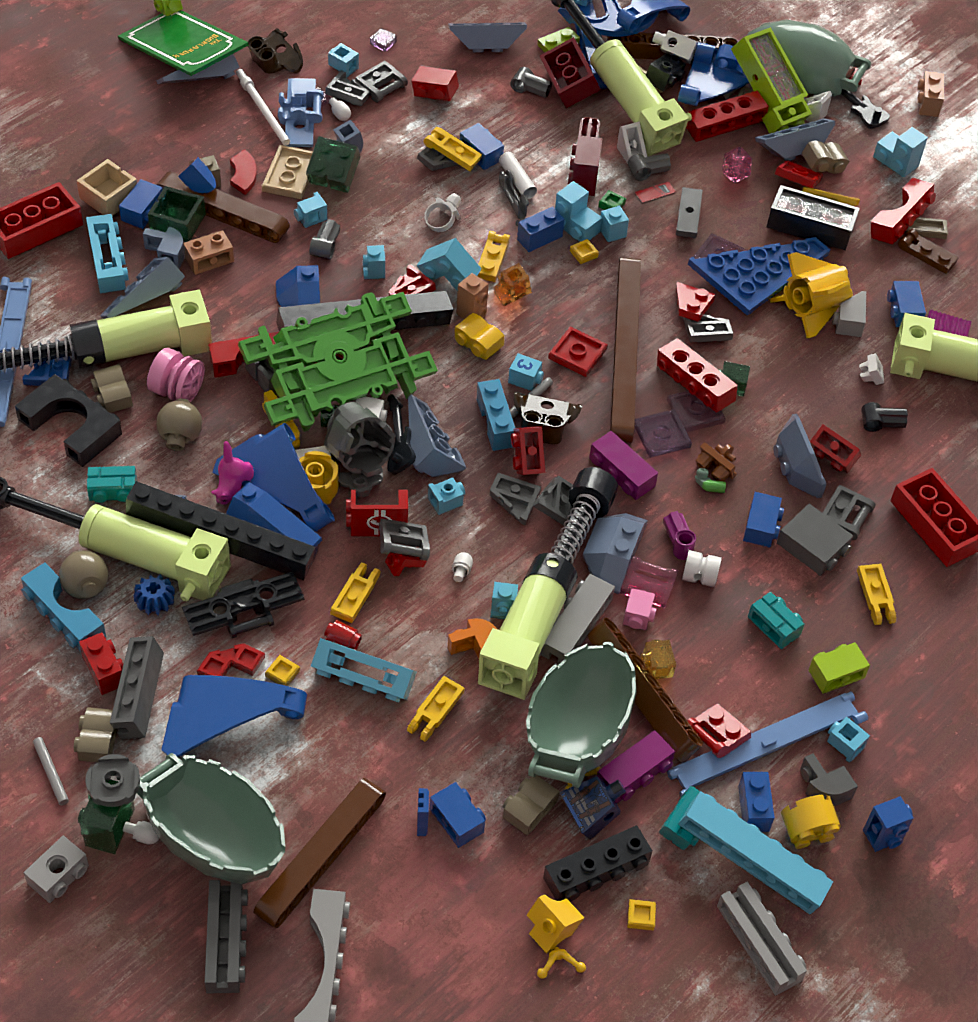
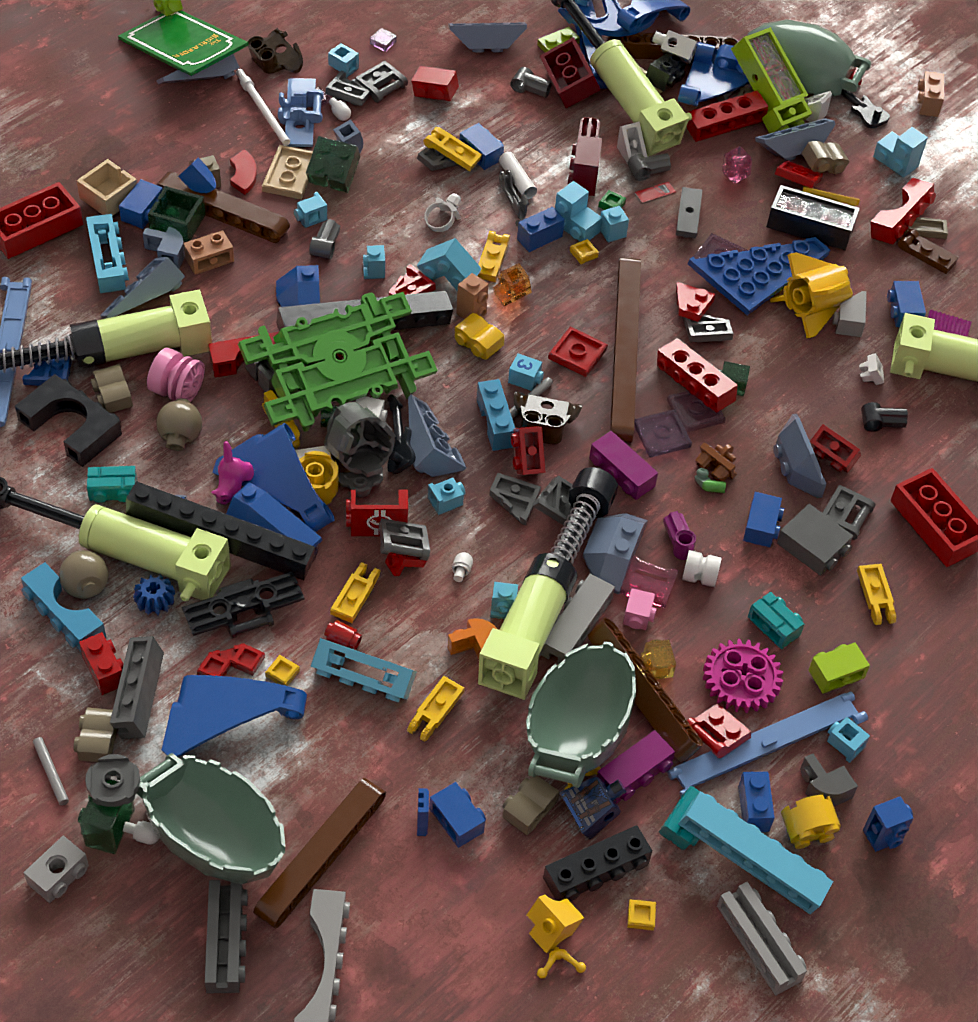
none -> dark pink gear [703,639,783,713]

